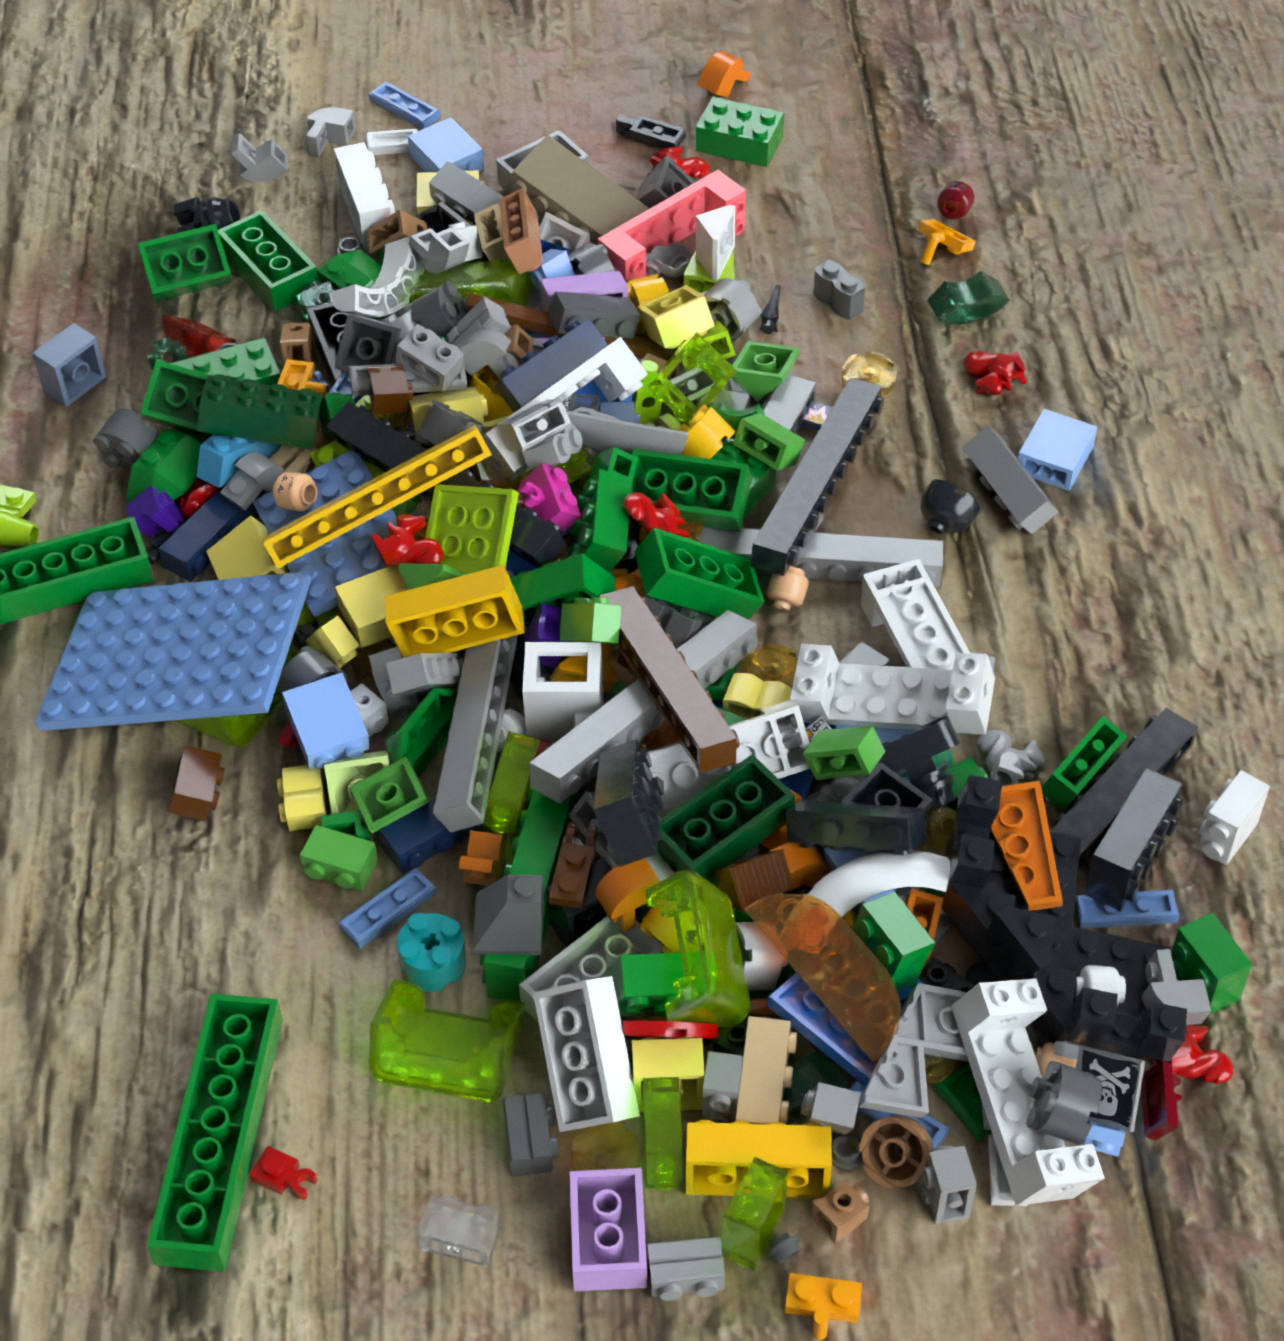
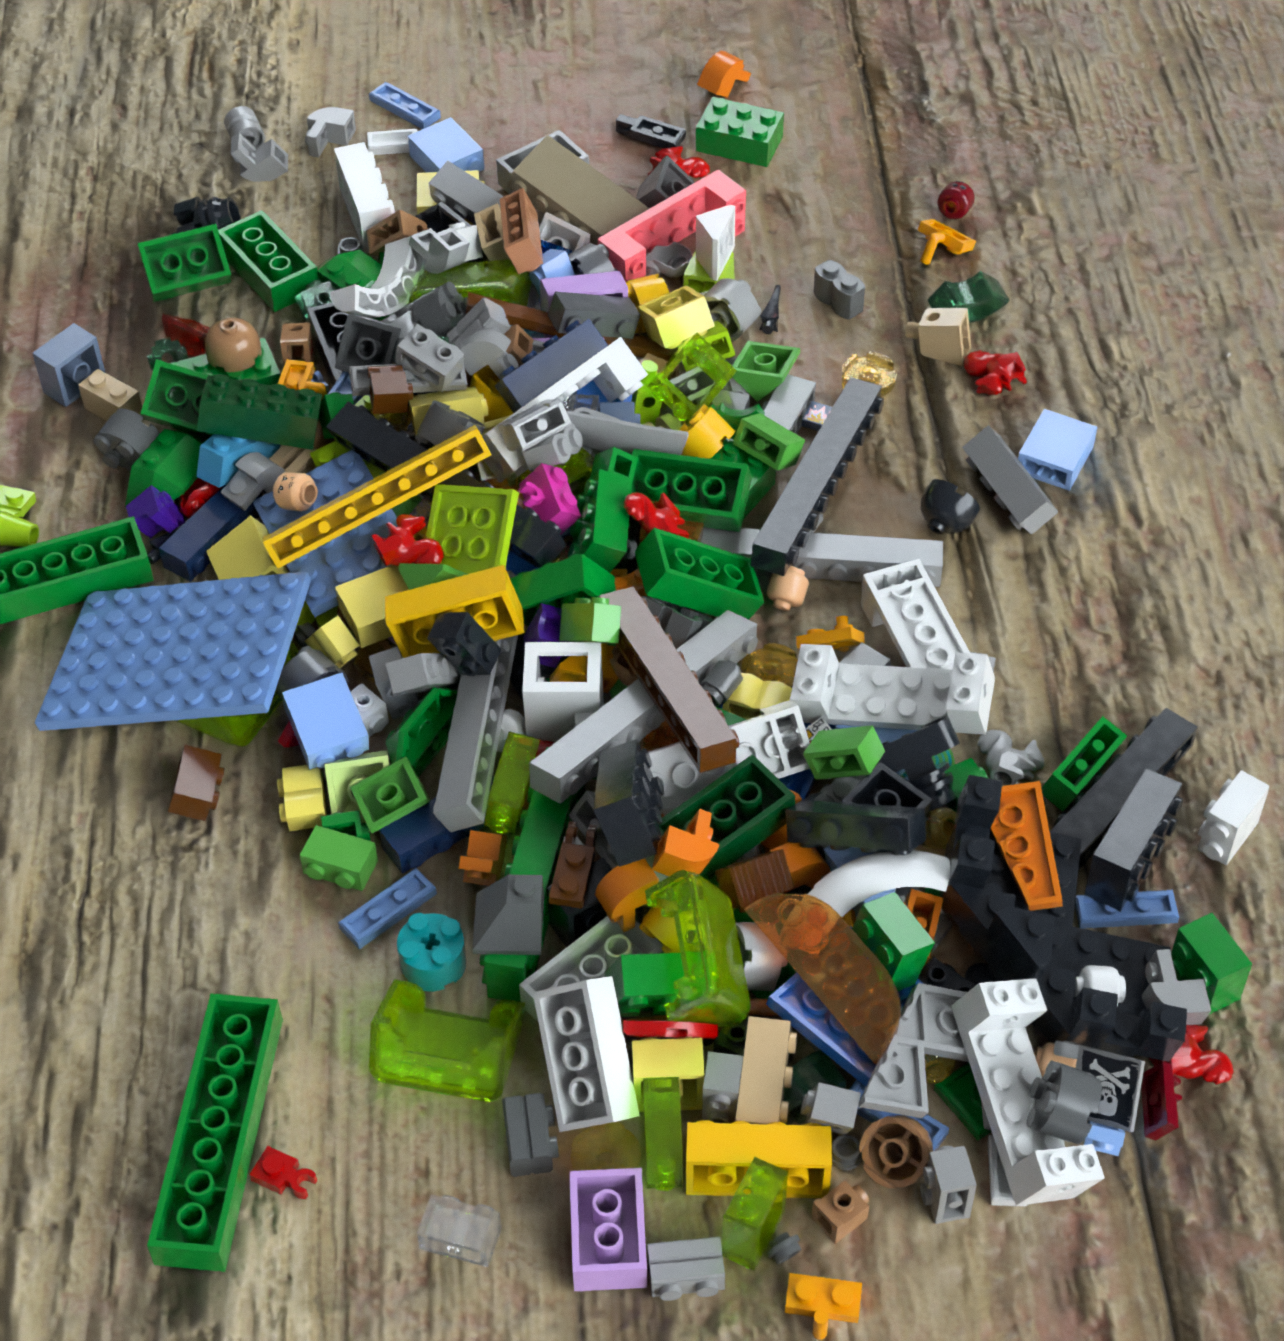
none -> tan brick [78,369,142,421]
none -> medium nougat cylinder [205,317,262,372]
none -> light grey wheel [224,106,265,148]
none -> black brick [427,612,502,676]
none -> orange brick [652,809,719,879]
none -> dark grey brick [700,660,743,707]
none -> light orange plate [796,616,865,652]
none -> tan torso [905,308,971,366]

